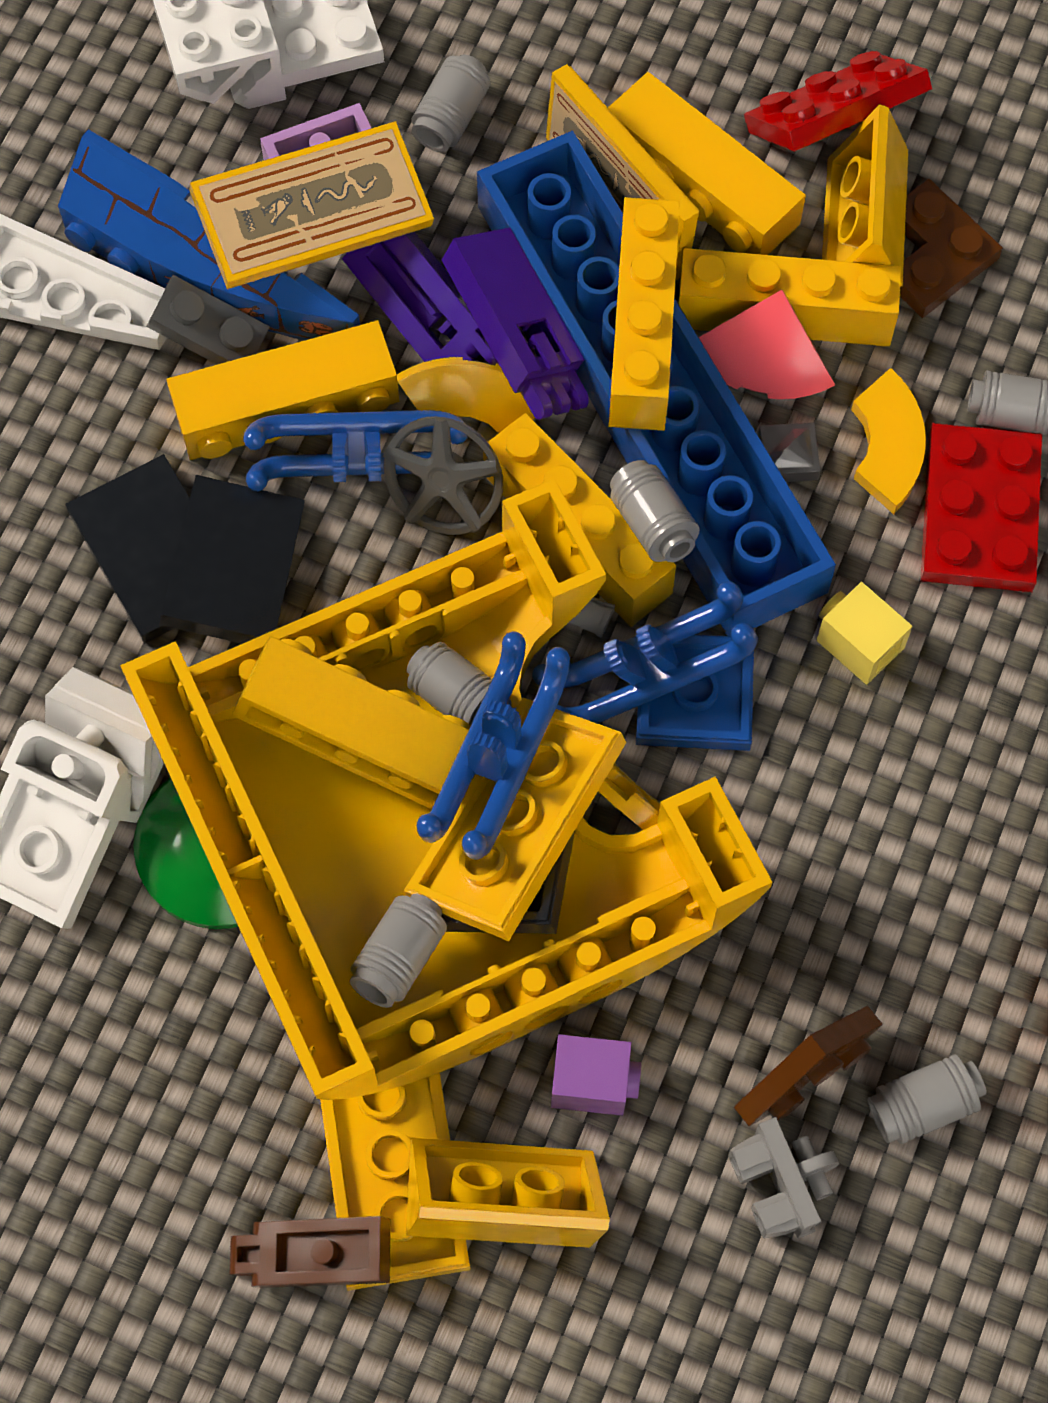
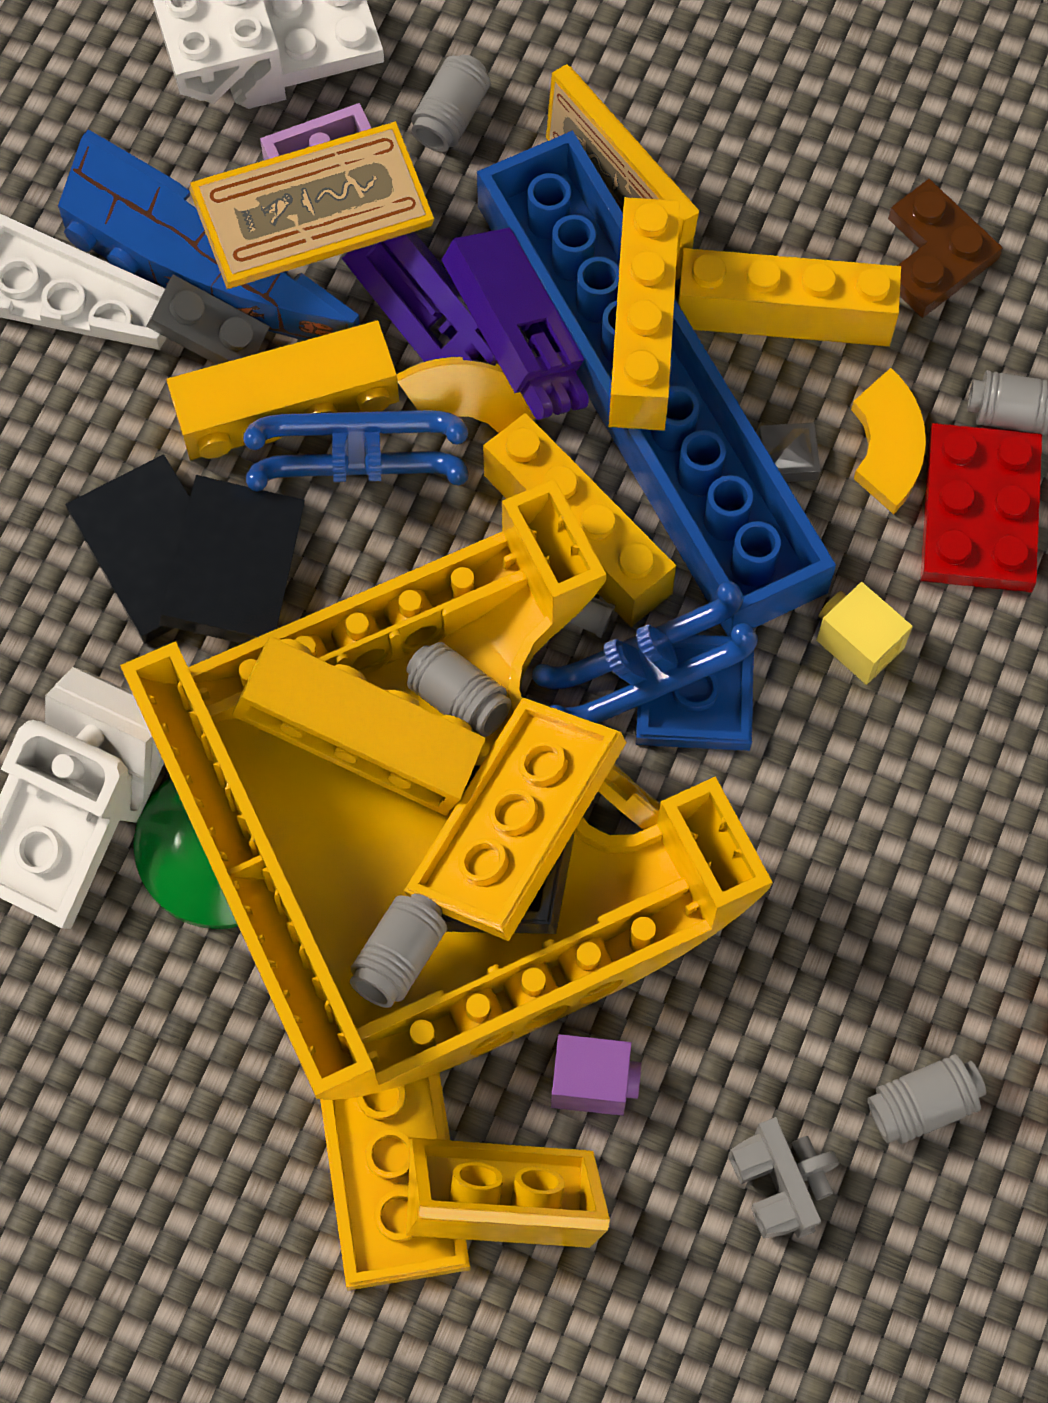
reddish brown hinge [229,1216,391,1288] -> none
dark grey wheel [383,416,503,535] -> none
blue piece [416,631,570,860] -> none
yellow brick [608,72,806,255] -> none
light grey head [610,460,700,562] -> none
coral brick [698,289,835,399] -> none
reddish brown plate [734,1005,883,1126] -> none
red plate [744,51,932,152] -> none
yellow slope [822,105,909,287] -> none

